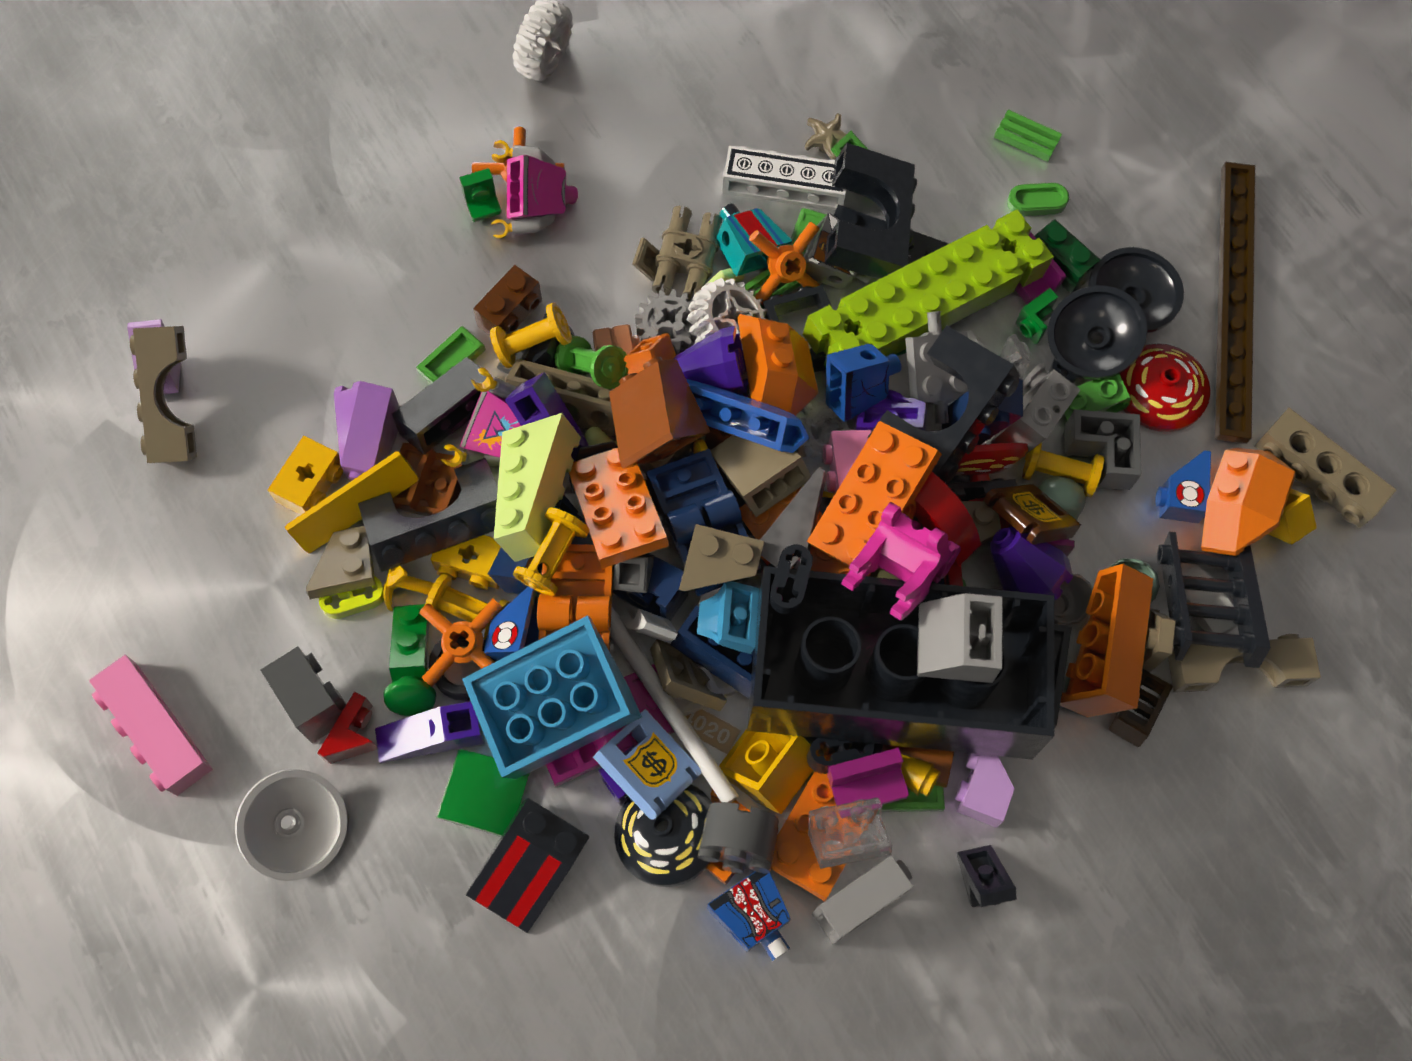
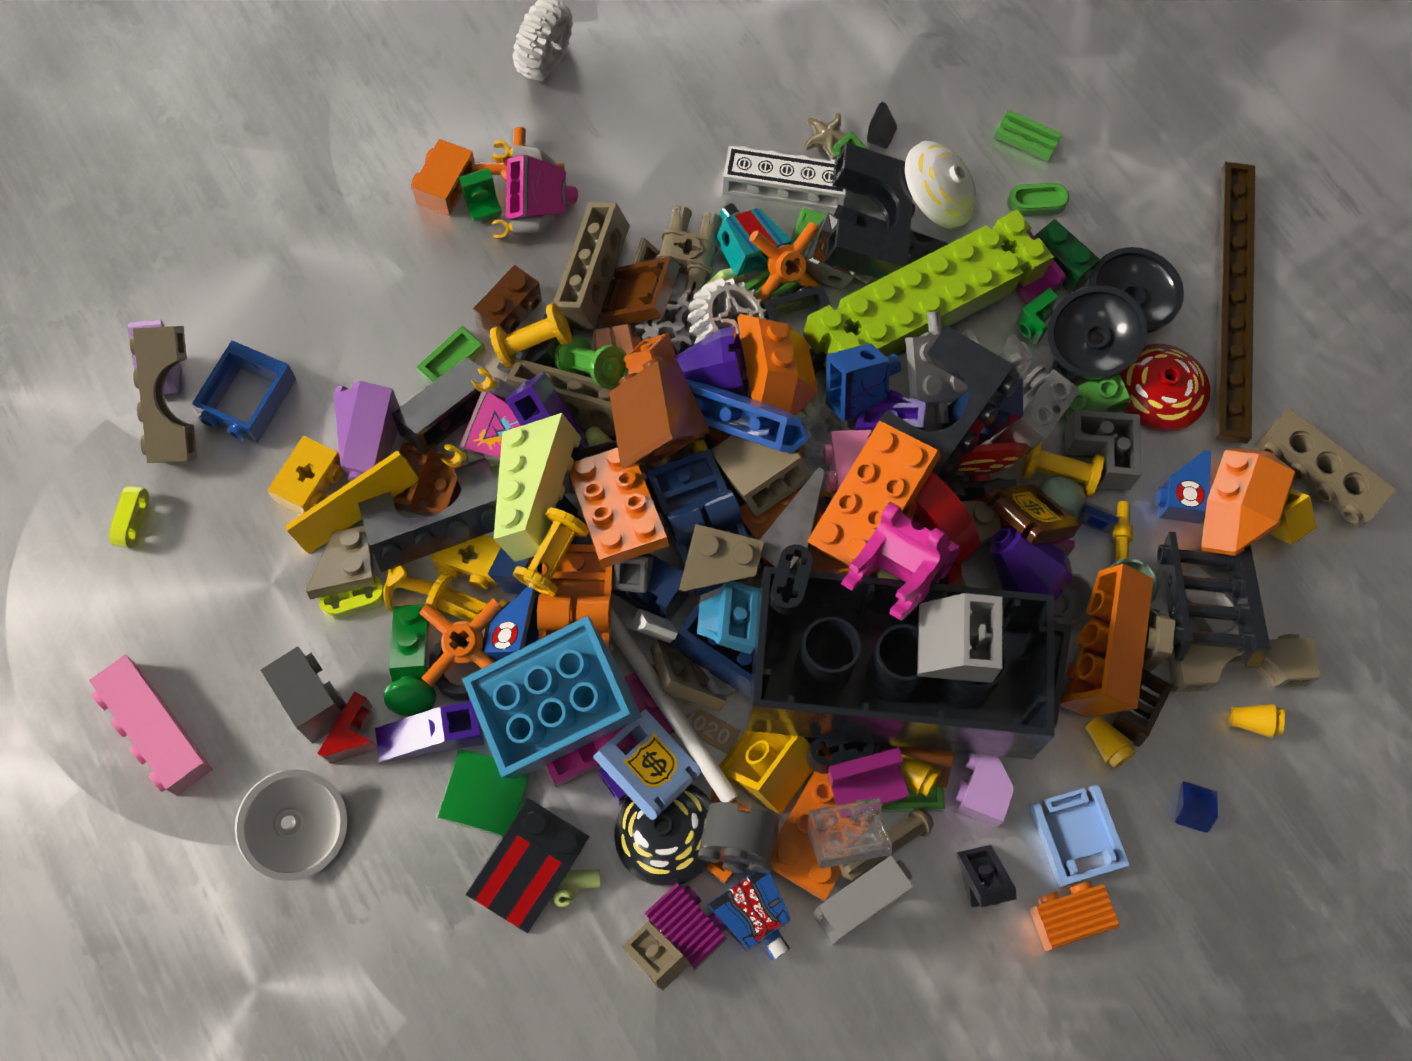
none -> neon yellow beam [109,485,149,548]
none -> blue window [191,340,296,443]
none -> orange brick [411,139,475,217]
none -> yellowish green arm [552,869,600,908]
none -> dark tan brick [553,202,630,329]
none -> reddish brown container [598,256,680,327]
none -> dark tan slope [622,921,690,990]
none -> magenta brick [644,883,727,971]
none -> dark tan axle [839,809,934,881]
none -> black slope [866,102,897,149]
none -> white dish [905,141,976,229]
none -> orange brick [1029,881,1120,952]
none -> light blue container [1030,785,1130,888]
none -> clear blue slope [1078,501,1119,533]
none -> yellow cone [1085,715,1136,769]
none -> yellow bar [1112,501,1133,562]
none -> clear blue slope [1175,781,1218,833]
none -> yellow cone [1230,704,1285,738]

